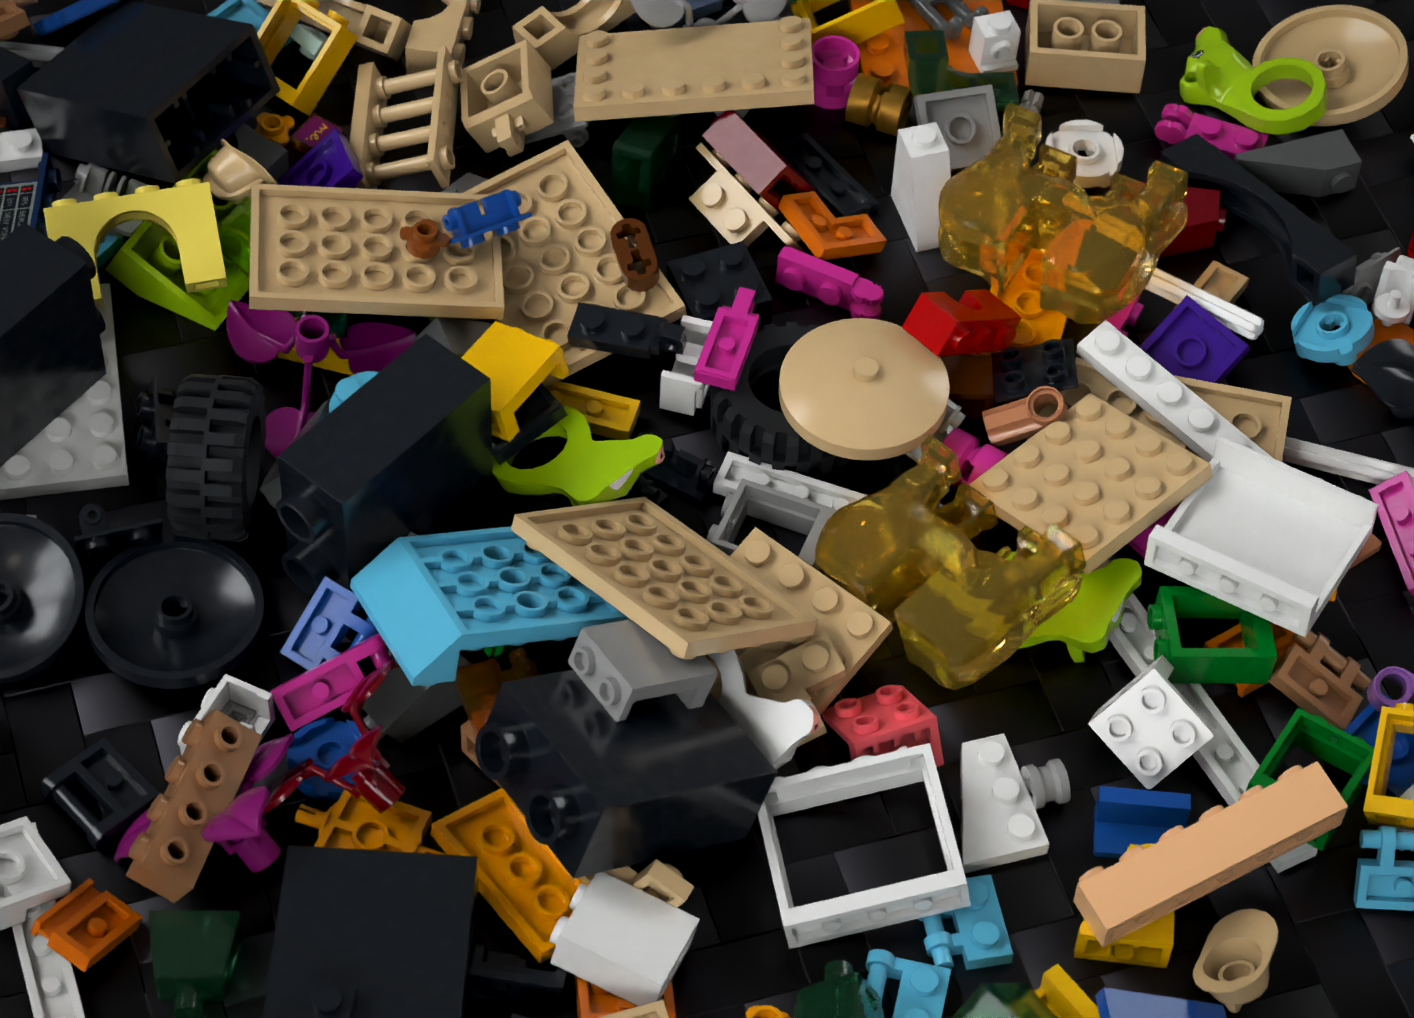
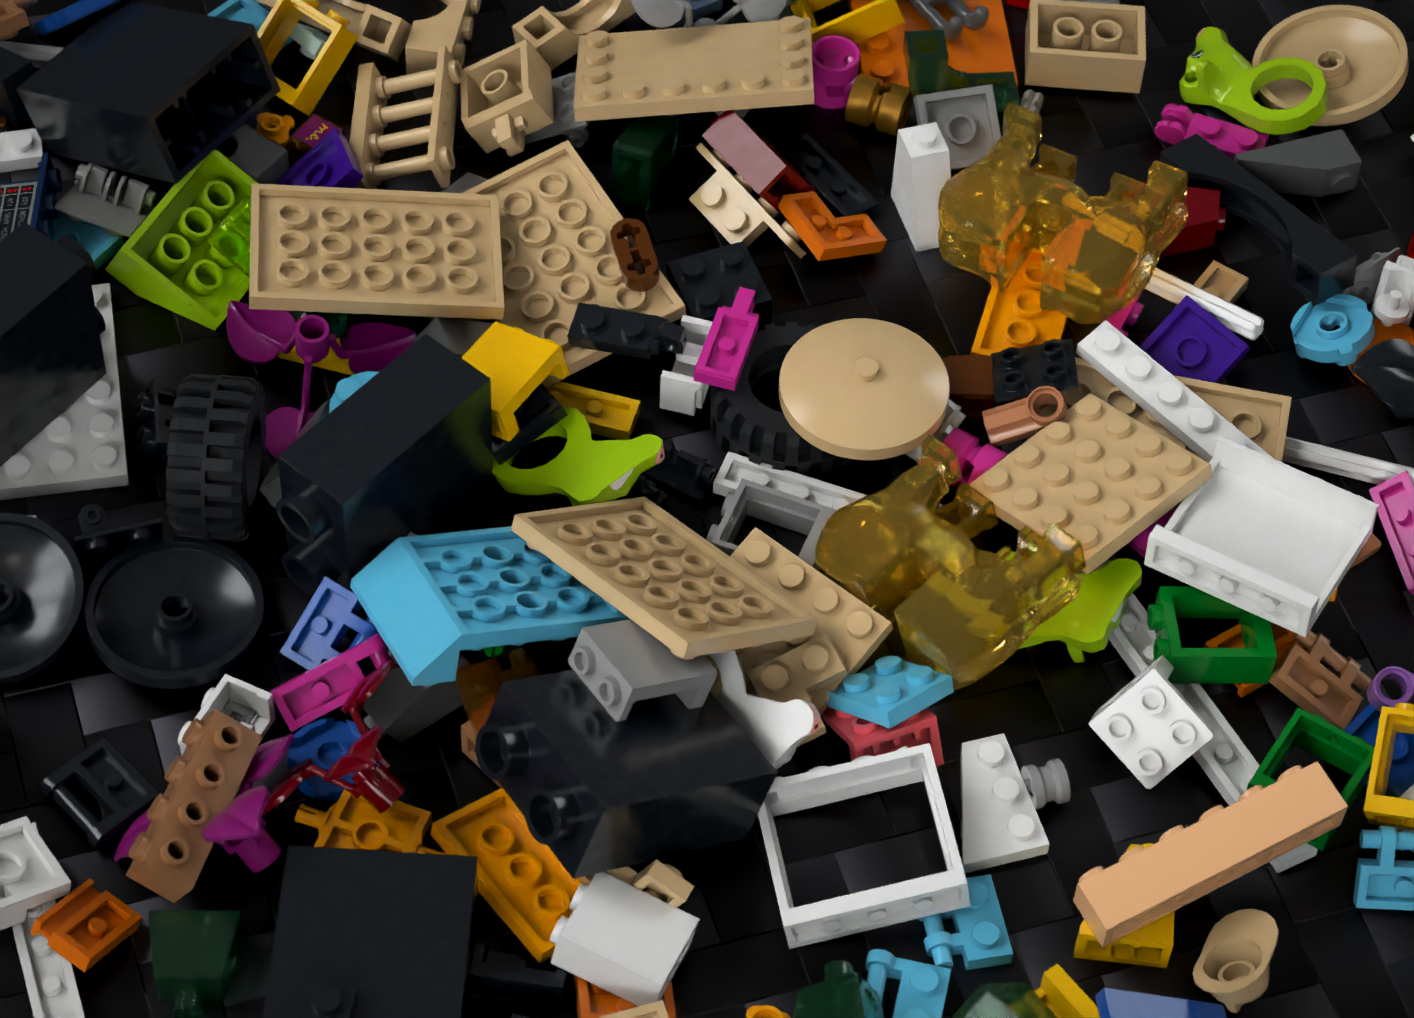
light yellow arch [43,178,228,308] -> none
tan piece [203,139,278,205] -> none
dark orange plate [400,219,449,259] -> none
blue hinge [442,189,533,249] -> none
dark pink hinge [775,246,884,320] -> none
red arch [902,289,1022,357] -> none
white brick [968,10,1021,77] -> none
white plate [1044,120,1124,188] -> none
blue panel [1093,786,1191,859] -> none
none -> medium azure plate [827,655,954,728]

